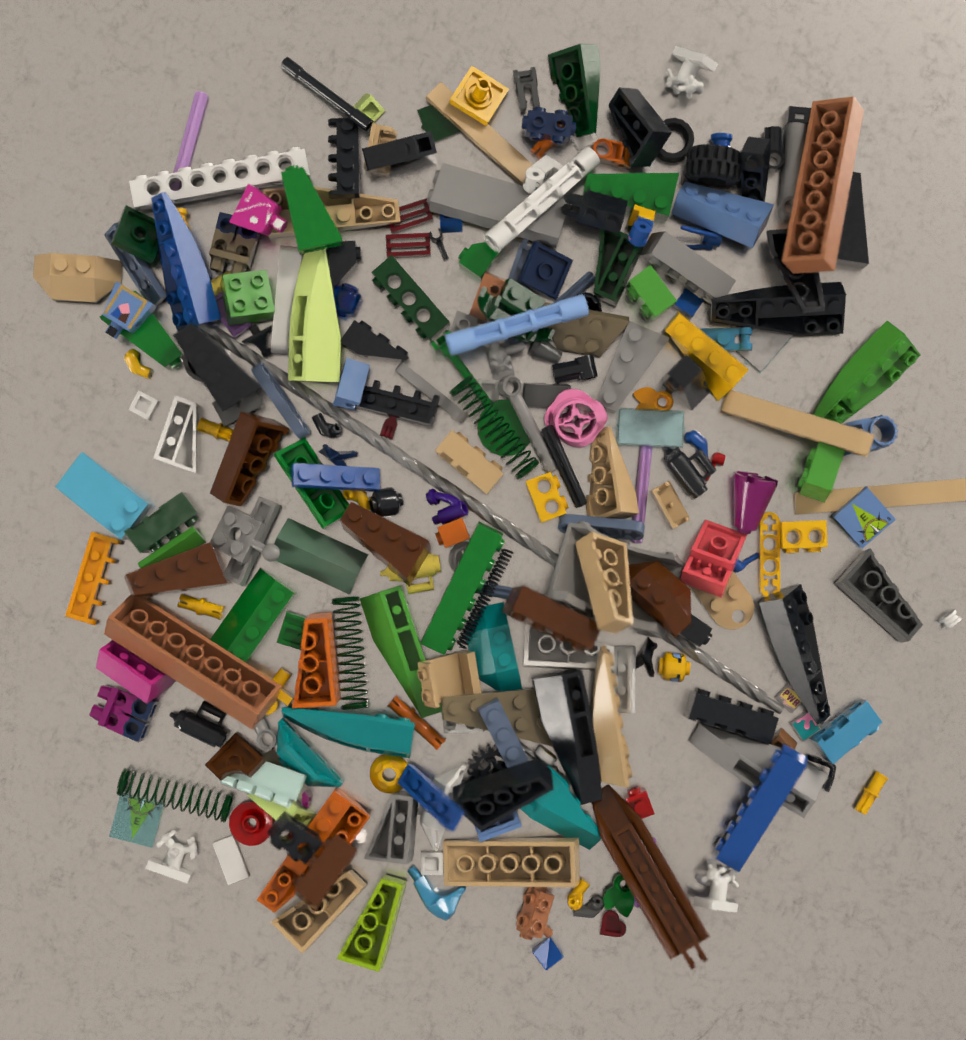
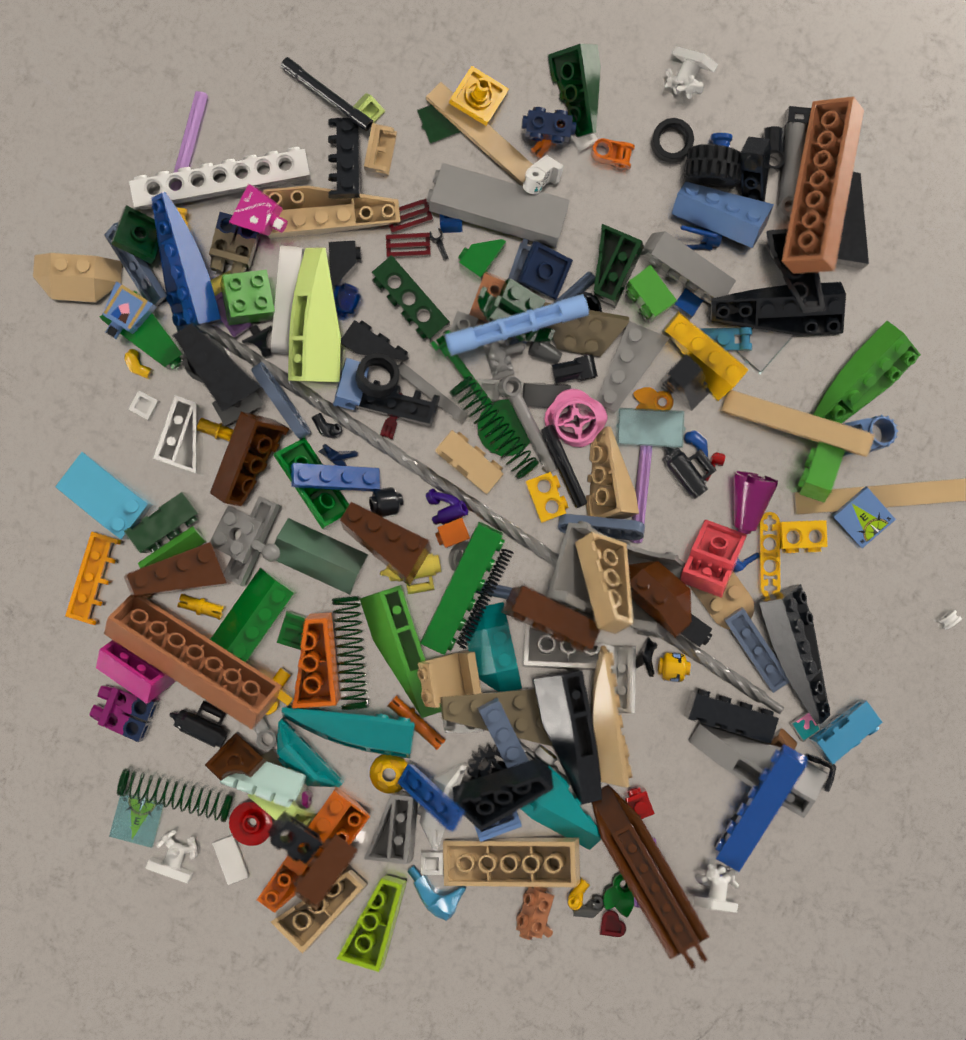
green slope [281,165,343,254] -> none
yellow arm [343,490,371,511] -> none
black slope [362,131,437,171] -> none
white piece [484,147,600,252] -> none
dark grey piece [513,67,540,112] -> none
blue slope [532,937,564,971] -> none
black hinge [561,190,628,234] -> none
green wedge [582,173,679,221] -> none
black wedge [608,87,672,167] -> none
blue leg [627,204,655,247] -> none
tan hinge [650,480,690,530] -> none
tile [775,682,802,713] -> none
dark grey wedge [835,548,923,643] -> none
yellow axle [855,771,889,815] -> none
none -> black tyre [356,353,400,398]
none -> sand blue plate [724,607,789,693]

